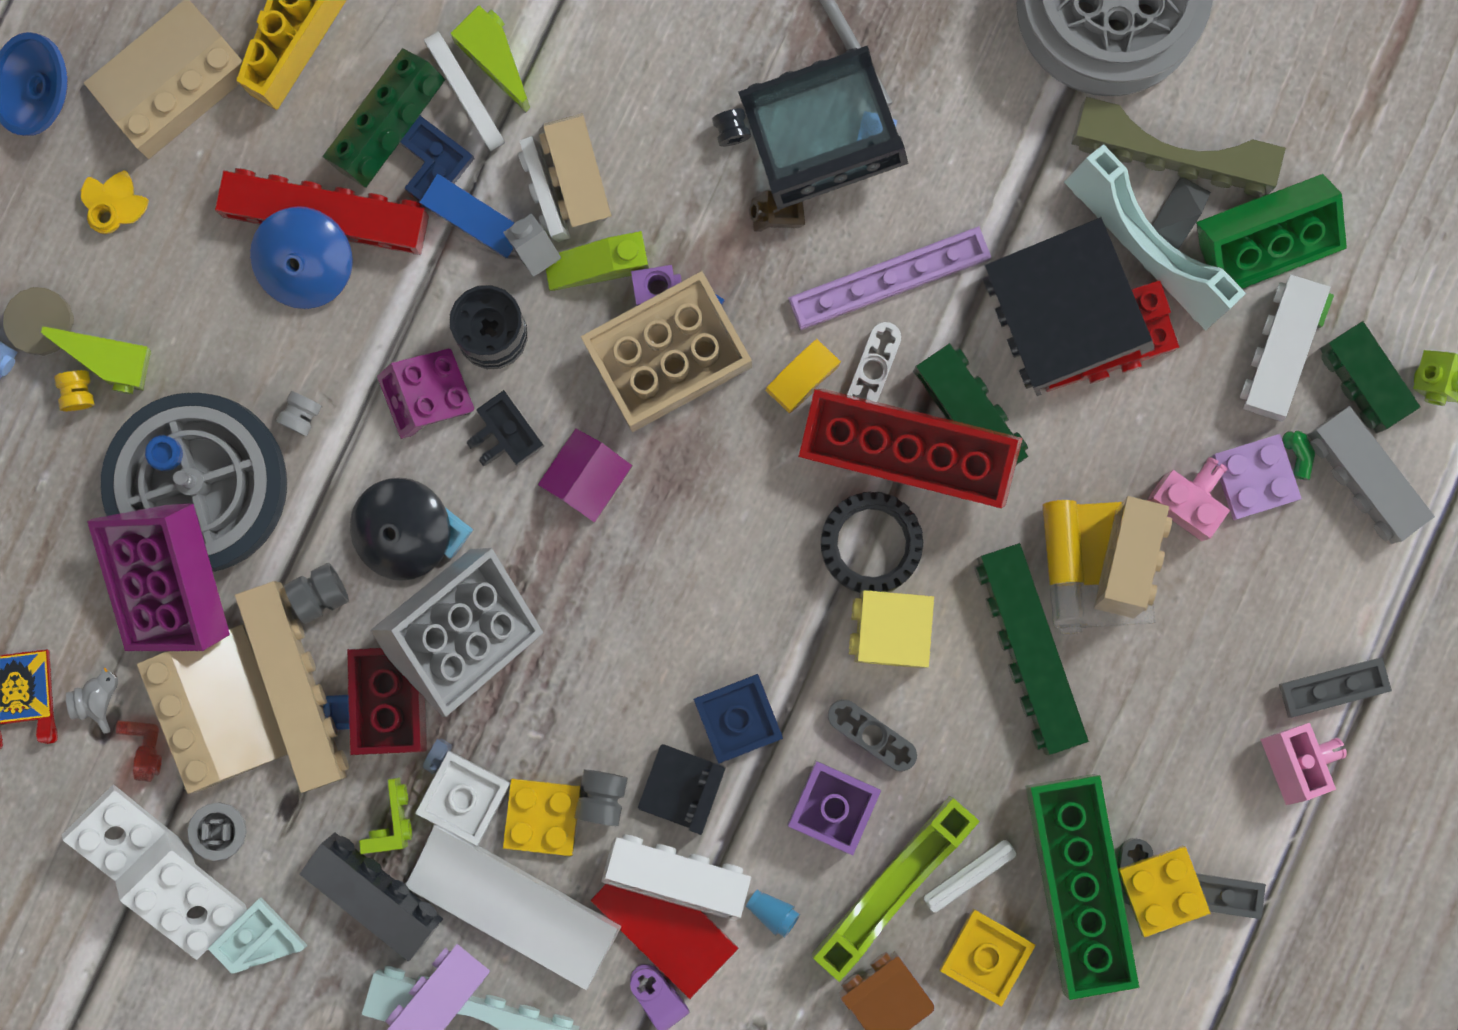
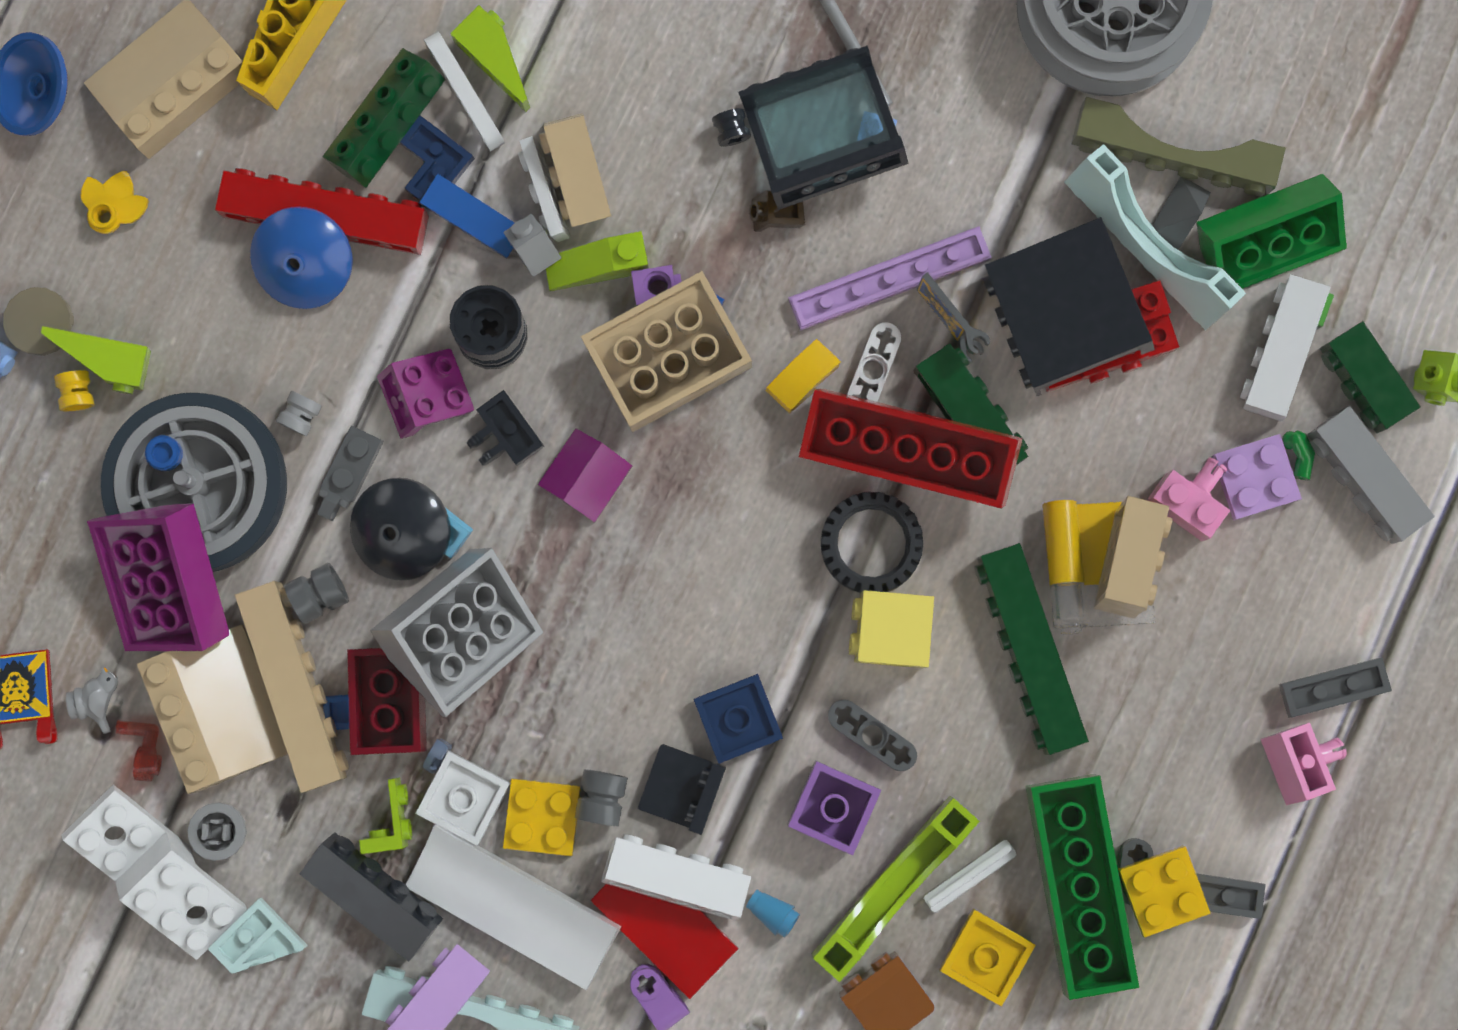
none -> dark grey hinge [317,425,384,521]
none -> flag [917,272,990,364]

